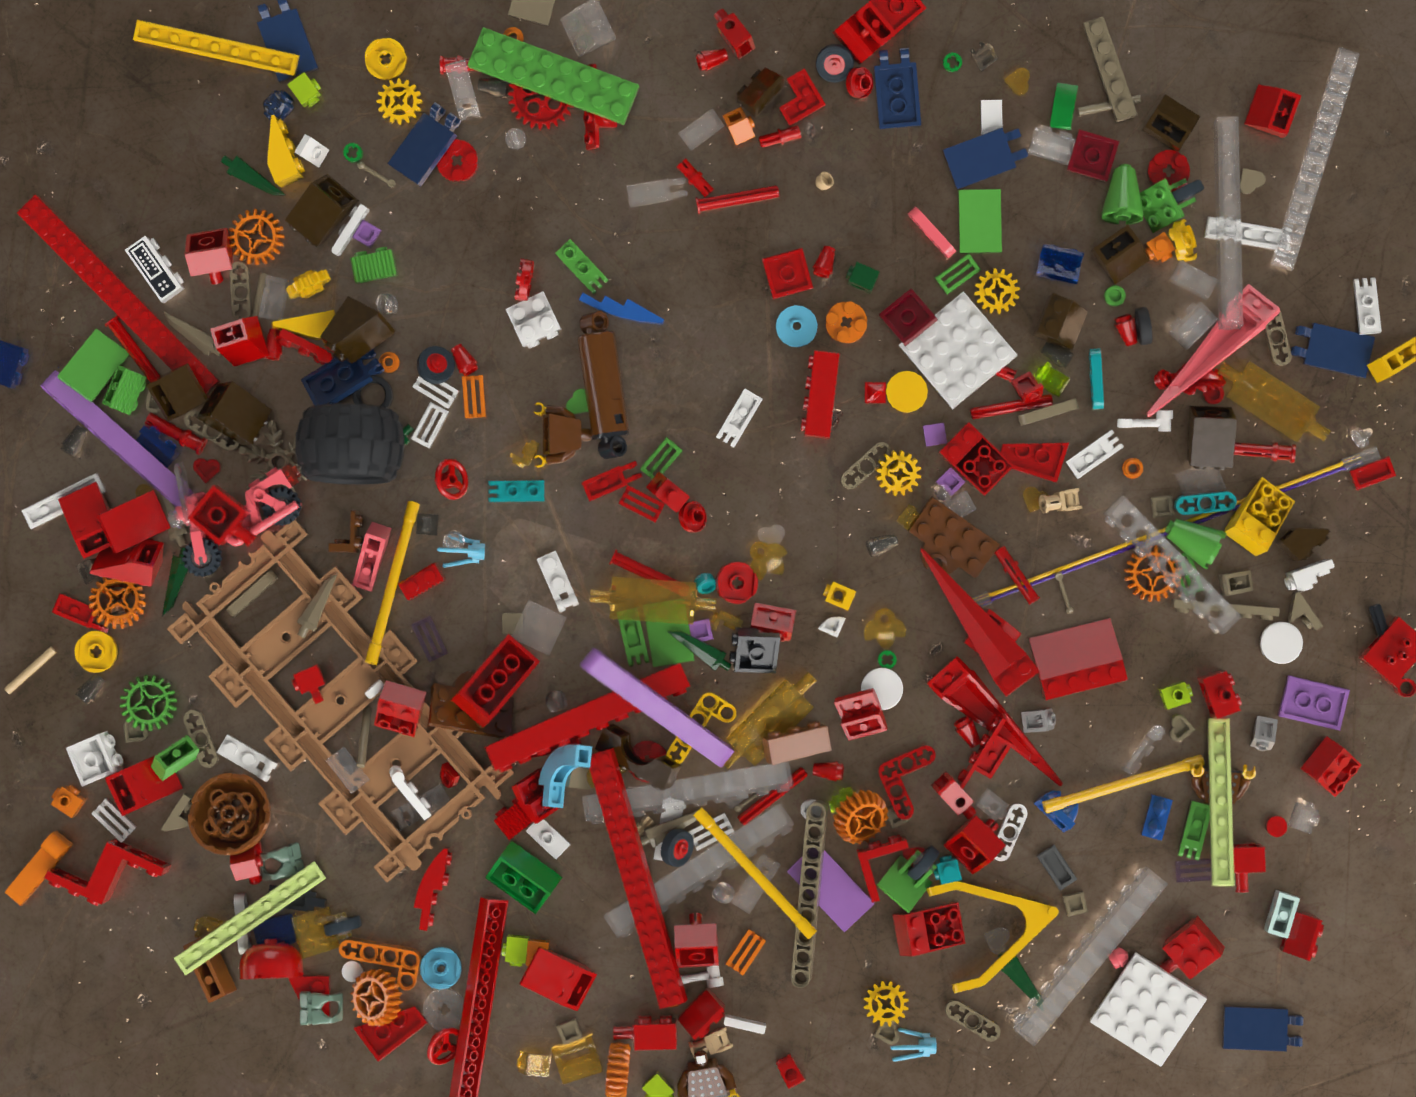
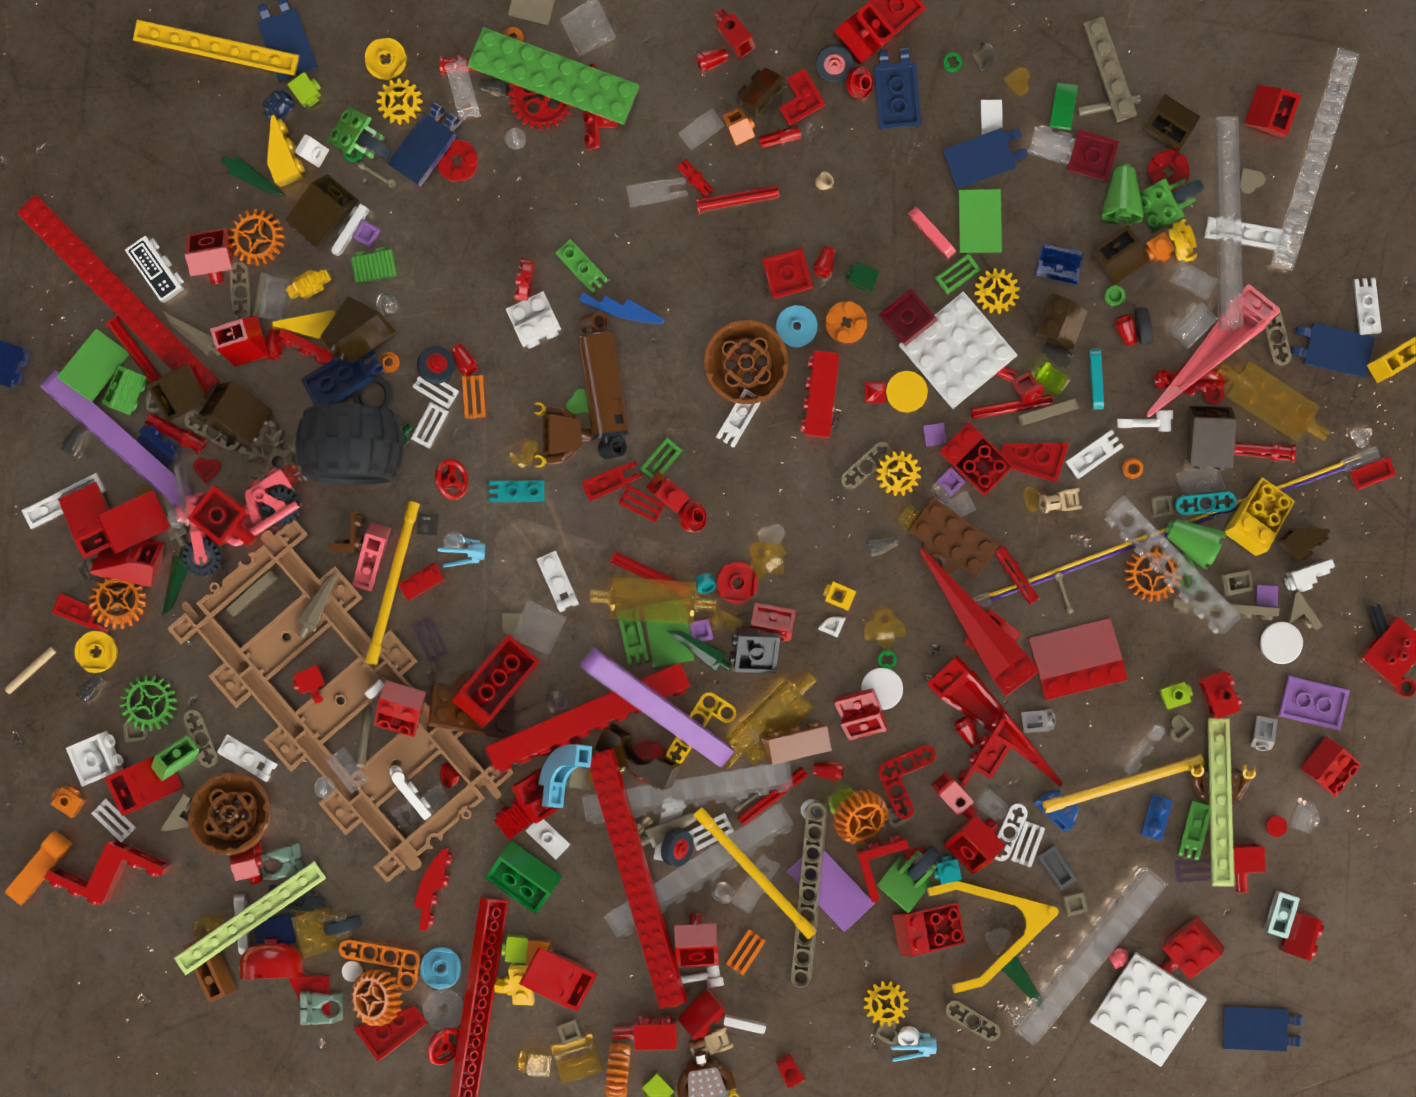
none -> clear tile [314,777,336,798]
none -> bright green plate [327,106,392,159]
none -> yellow hinge [494,965,535,1005]
none -> dark orange brick [704,320,788,404]
none -> white tile [898,1026,920,1045]
none -> white tile [1011,821,1045,867]
none -> medium lavender tile [1255,585,1278,607]

